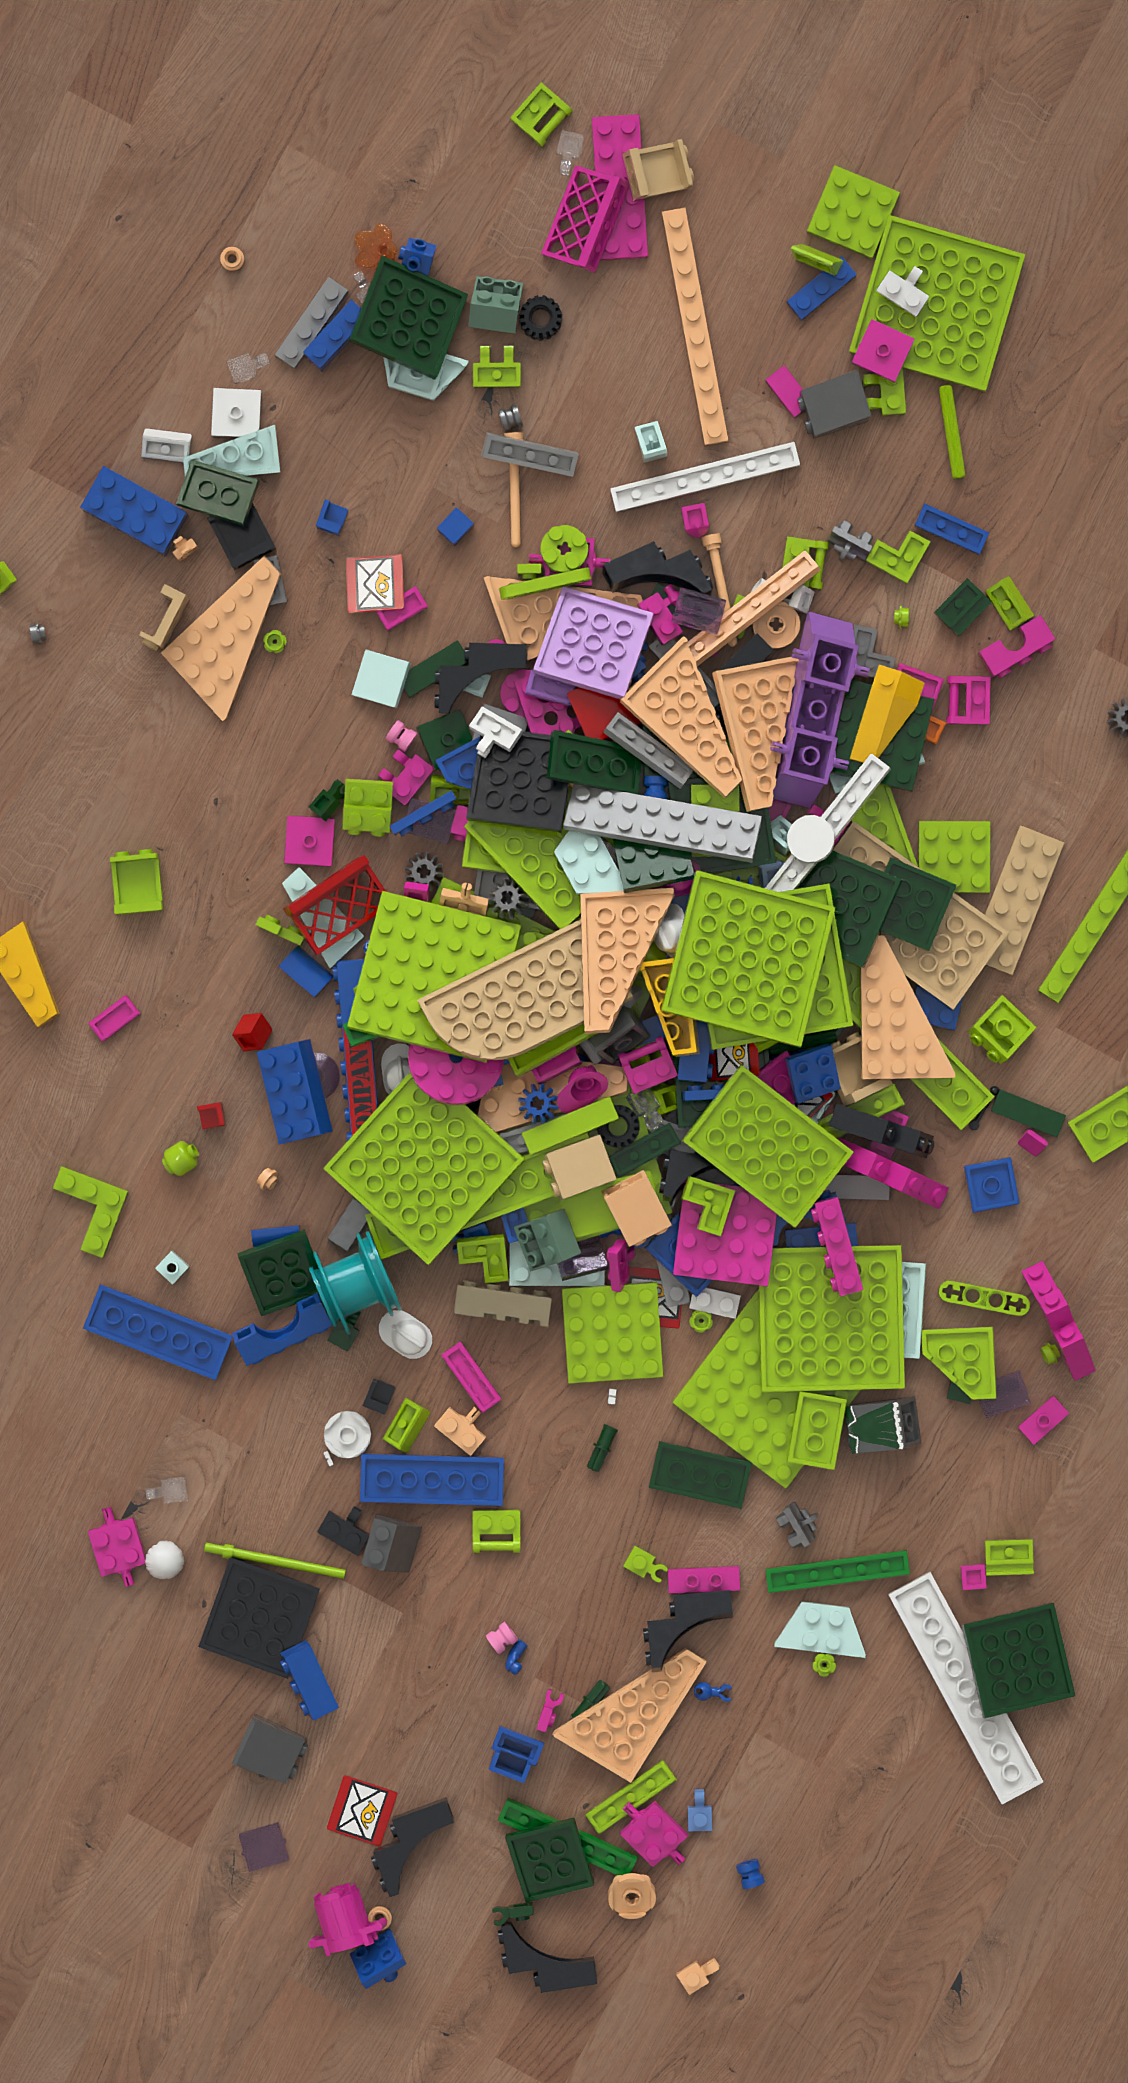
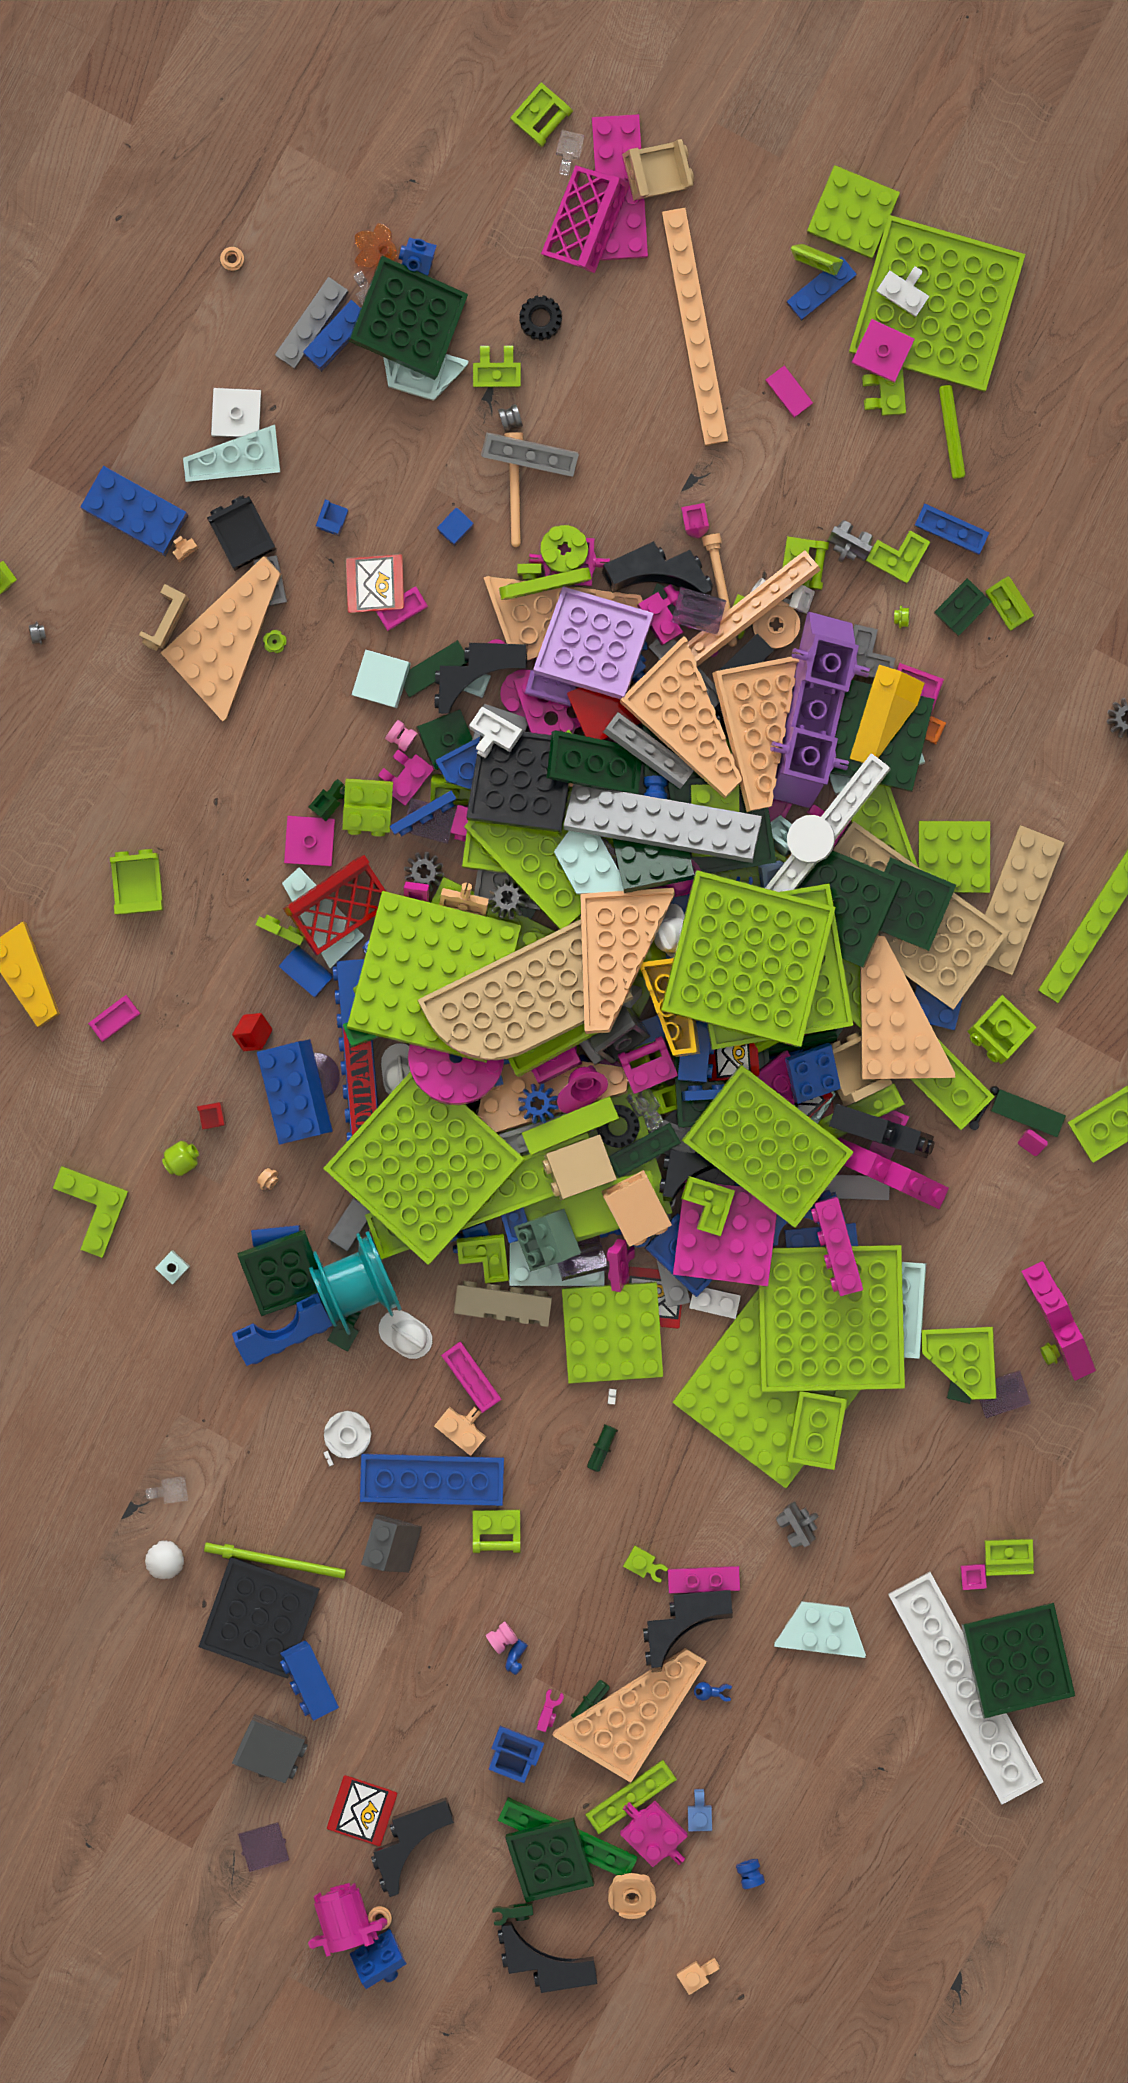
blue plate [83,1284,233,1380] -> none
dark pink plate [88,1507,146,1587] -> none
white slope [141,429,192,462] -> none
plate [176,459,260,526] -> none
clear plate [227,353,271,384] -> none
black plate [317,1506,370,1556] -> none
black panel [362,1378,395,1415] -> none
lime slope [383,1398,430,1453] -> none
sand green slope [468,276,523,334] -> none
white plate [610,442,800,512] -> none
light aqua slope [635,421,667,463] -> none
dark green plate [649,1441,752,1509] -> none
lime plate [689,1310,713,1333] -> none
green plate [765,1550,910,1593] -> none
dark grey slope [797,370,871,439] -> none
lime plate [812,1653,836,1677] -> none
slope [844,1396,921,1454] -> none
lime beam [938,1280,1030,1316] -> none
dark pink plate [946,676,991,725] -> none
blue plate [964,1157,1020,1213] -> none
dark pink arch [978,615,1055,678] -> none
dark pink plate [1018,1395,1069,1445] -> none

